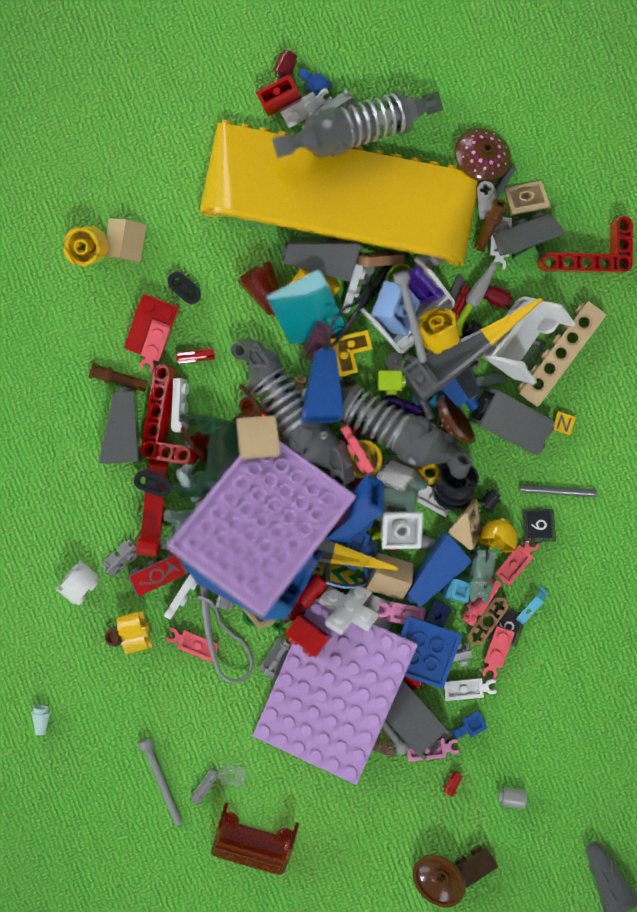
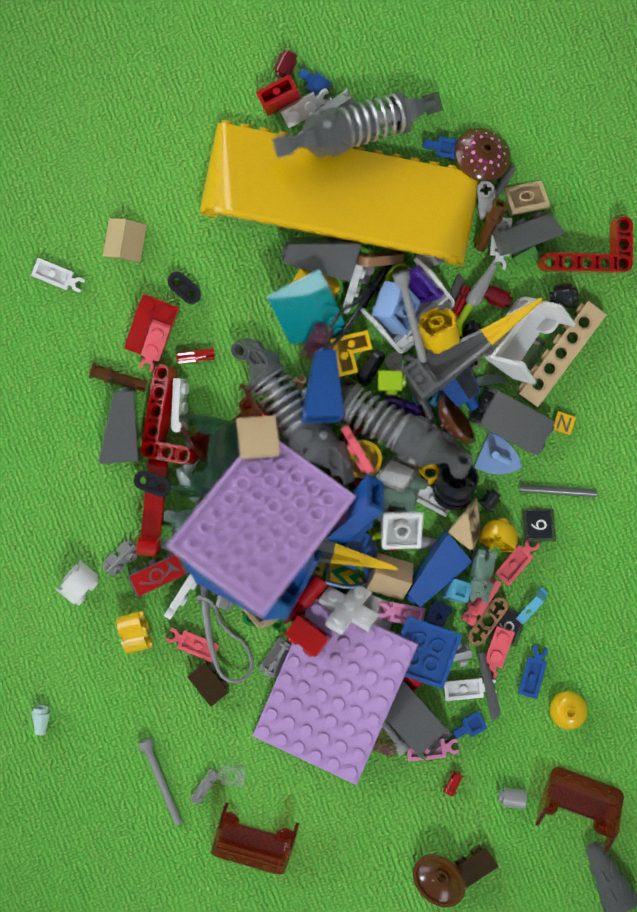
yellow brick [63,226,109,266] -> none
reddish brown plate [105,627,123,647] -> none
clear red cone [237,261,280,317] -> none
none -> white plate [31,258,85,293]
none -> dark brown brick [187,661,230,707]
none -> black plate [357,349,385,386]
none -> blue plate [423,136,458,160]
none -> light blue shield [474,432,522,474]
none -> dark grey piece [477,652,500,721]
none -> blue plate [518,644,548,699]
none -> clear red windscreen [535,767,624,852]
none -> yellow cylinder [549,691,588,730]
none -> black head [550,283,579,309]

